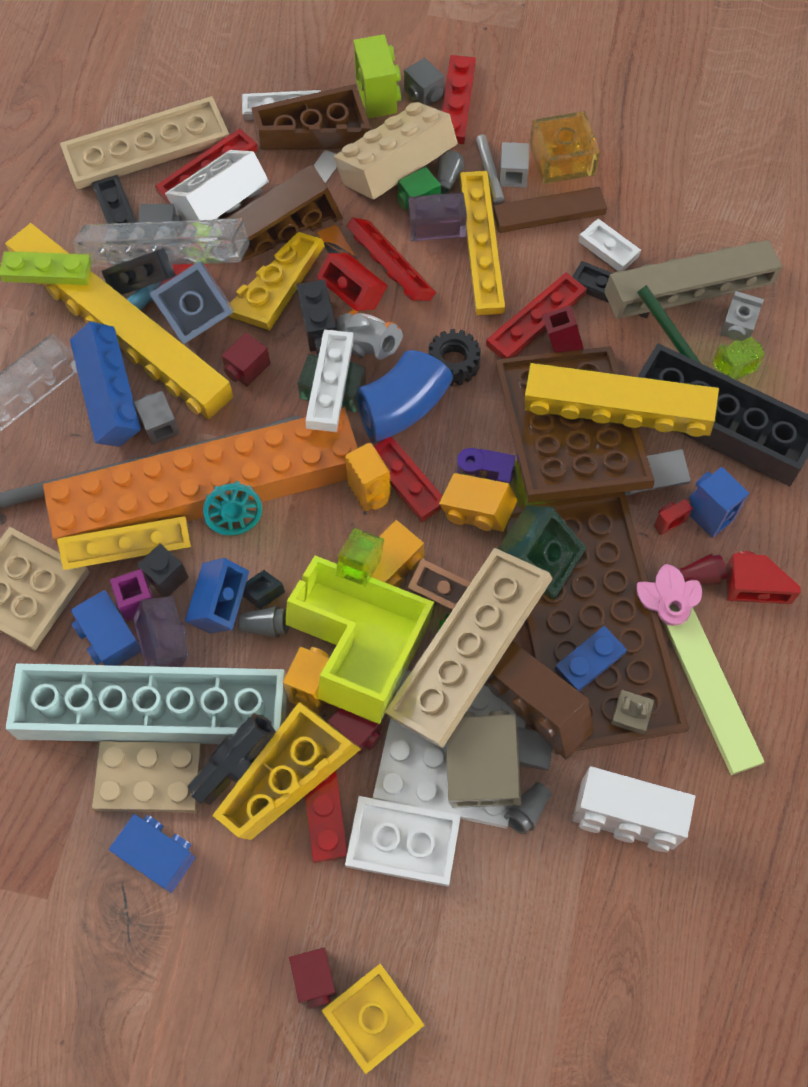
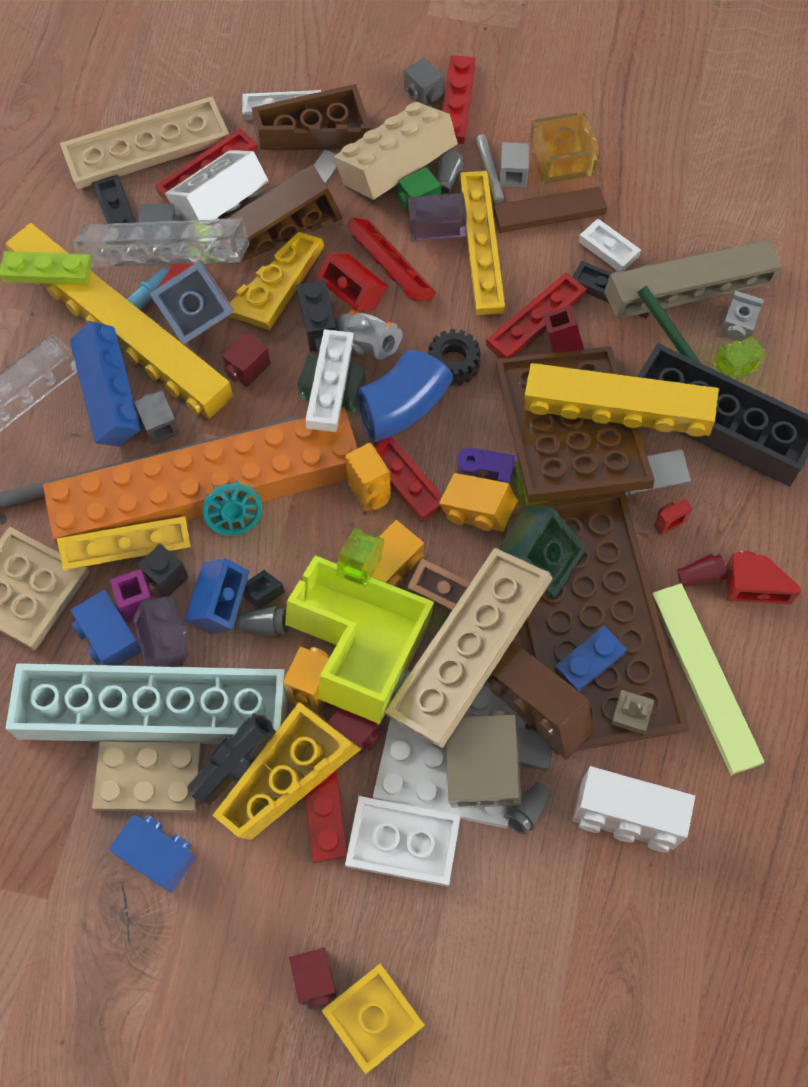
black tile [101,248,176,295] -> none
orange sticker [317,225,358,261] -> none
lime brick [353,34,401,118] -> none
bright pink plate [636,564,702,626] -> none
blue brick [689,467,749,538] -> none

